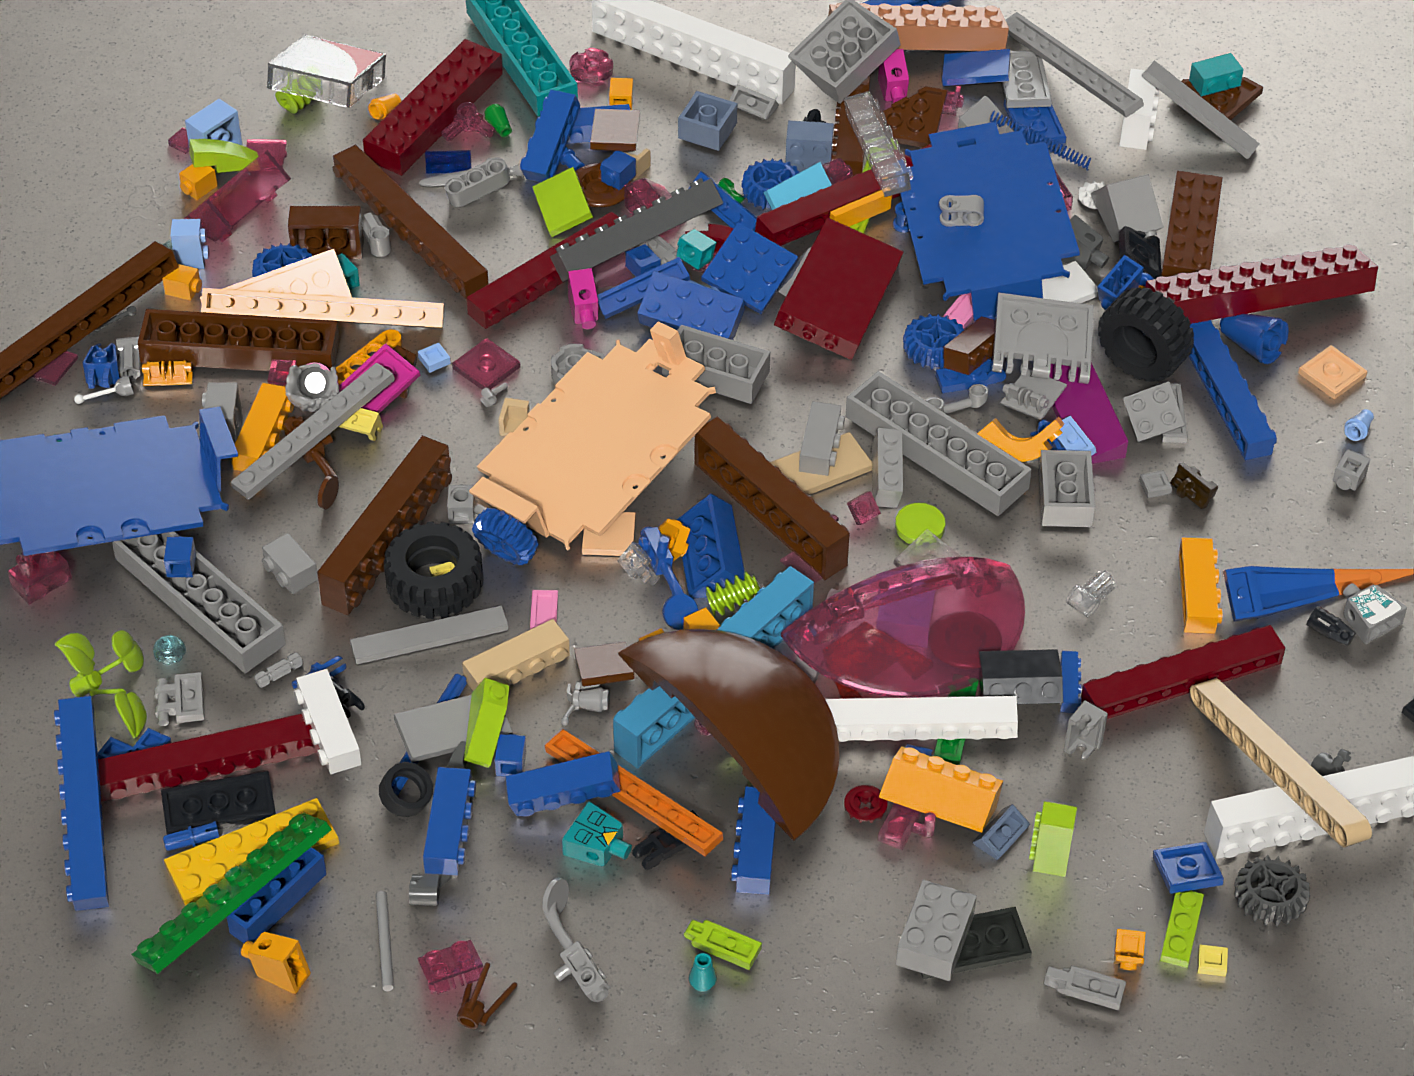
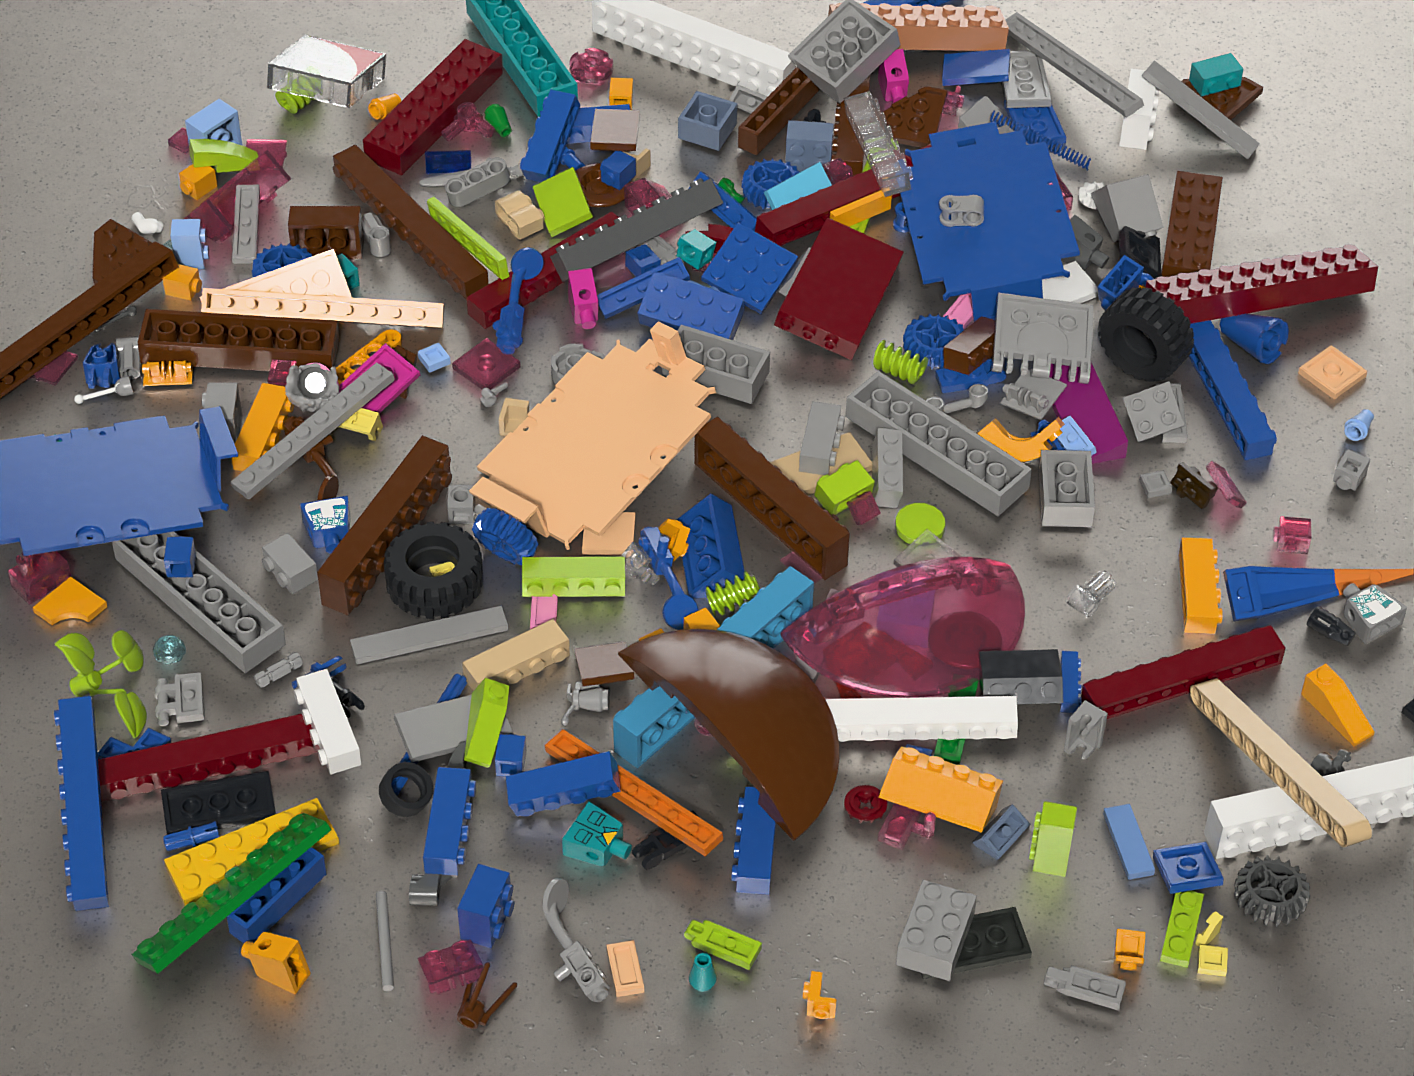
none -> light orange tile [33,576,107,625]
none -> reddish brown plate [92,219,152,284]
none -> white arm [132,212,163,234]
none -> light grey tile [232,184,260,264]
none -> torso [300,496,350,554]
none -> lime tile [427,197,509,280]
none -> blue brick [457,864,515,949]
none -> blue piece [492,247,543,354]
none -> tan brick [495,190,545,240]
none -> lime brick [522,557,625,597]
none -> light nougat tile [606,940,644,997]
none -> reddish brown brick [738,67,820,156]
none -> light orange bracket [803,971,837,1019]
none -> lime brick [814,460,875,517]
none -> lime piece [873,340,928,384]
none -> medium blue tile [1103,804,1155,880]
none -> light yellow tile [1195,911,1223,946]
none -> clear pink tile [1206,461,1247,509]
none -> clear pink brick [1273,516,1312,554]
none -> light orange slope [1301,664,1375,747]

